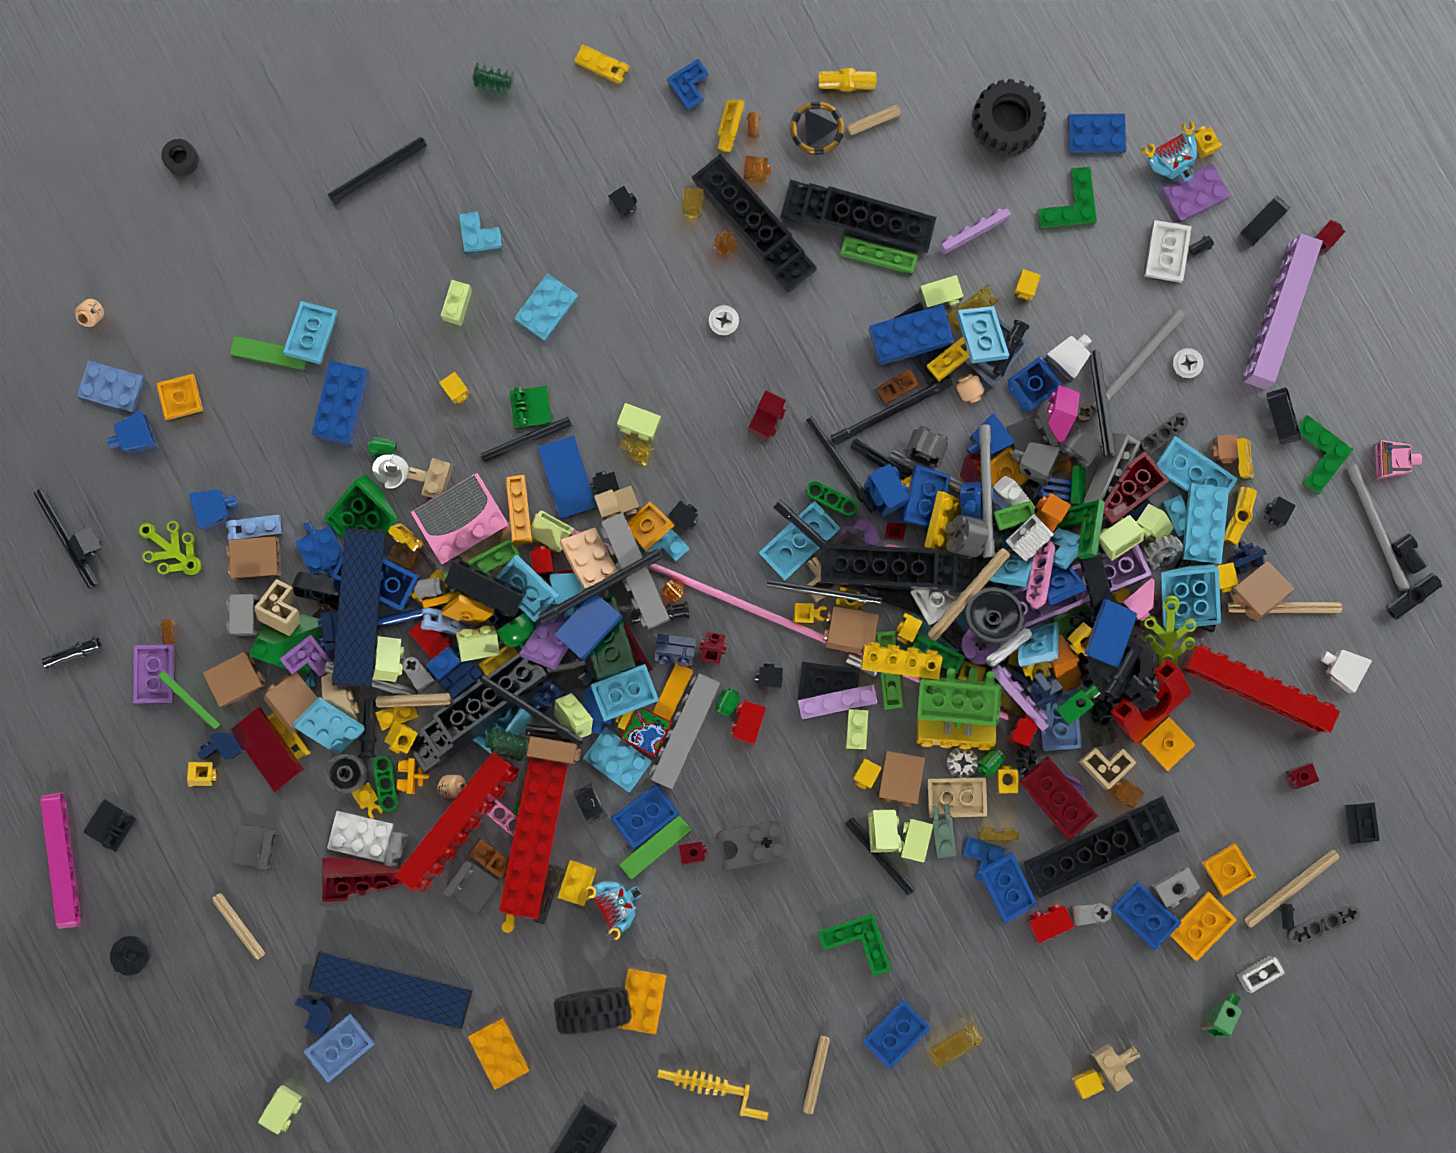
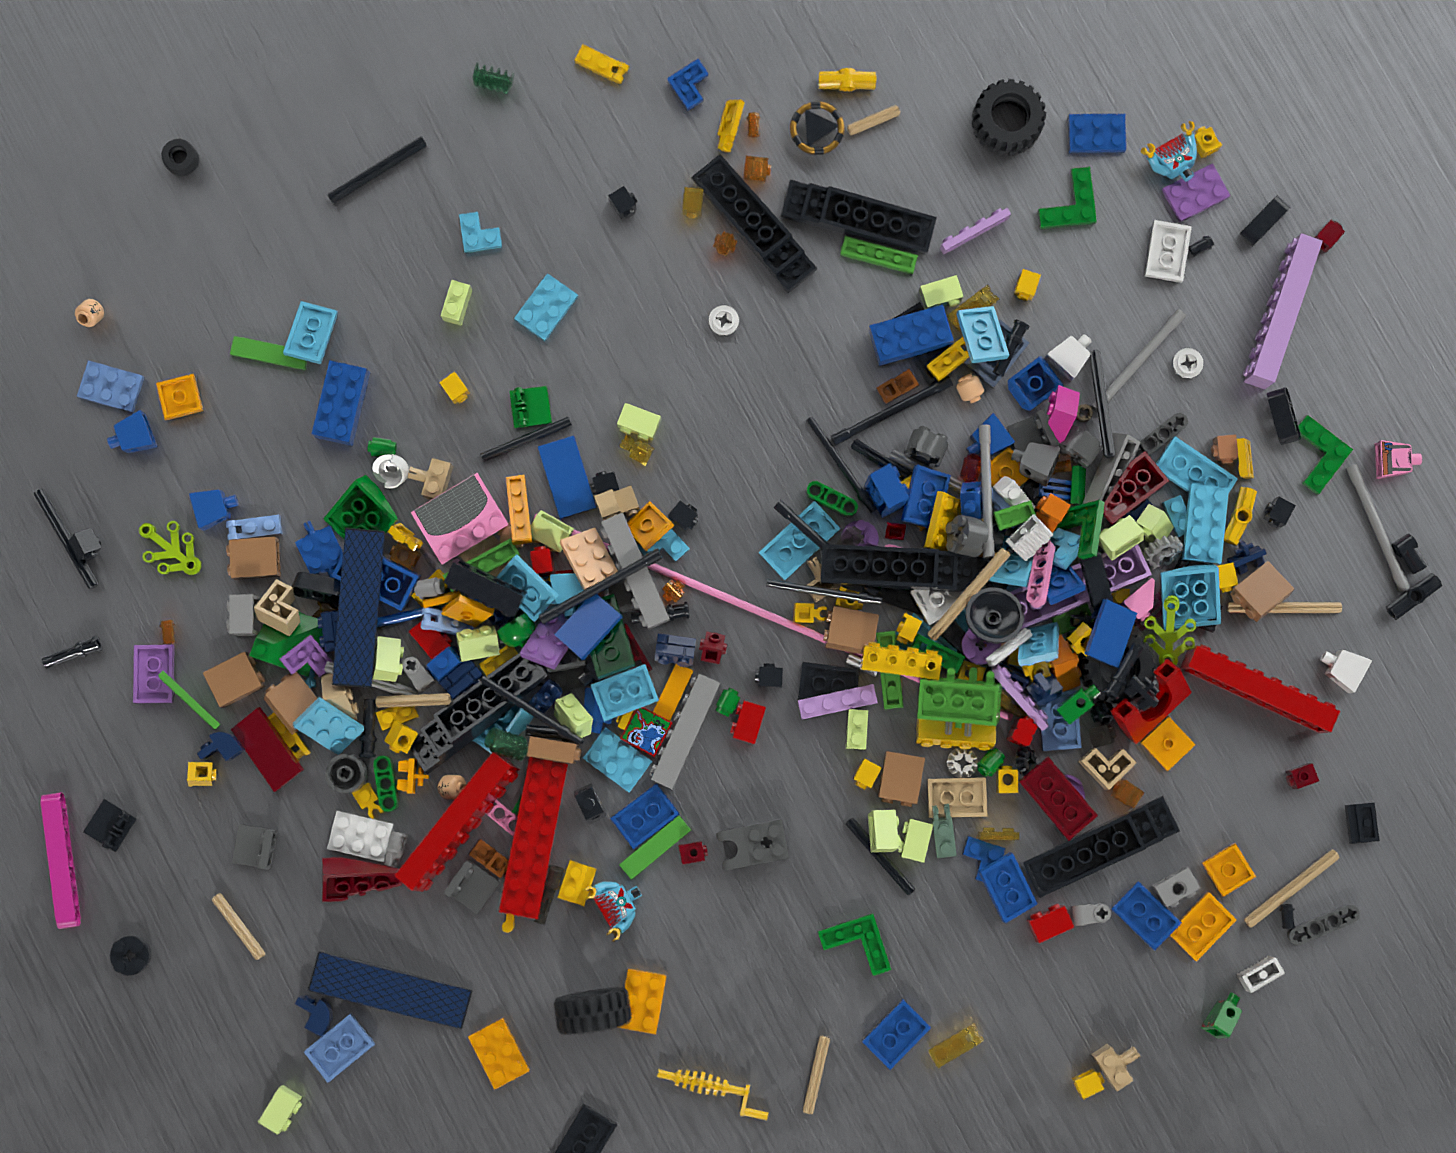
dark red brick [748,390,787,440] -> none

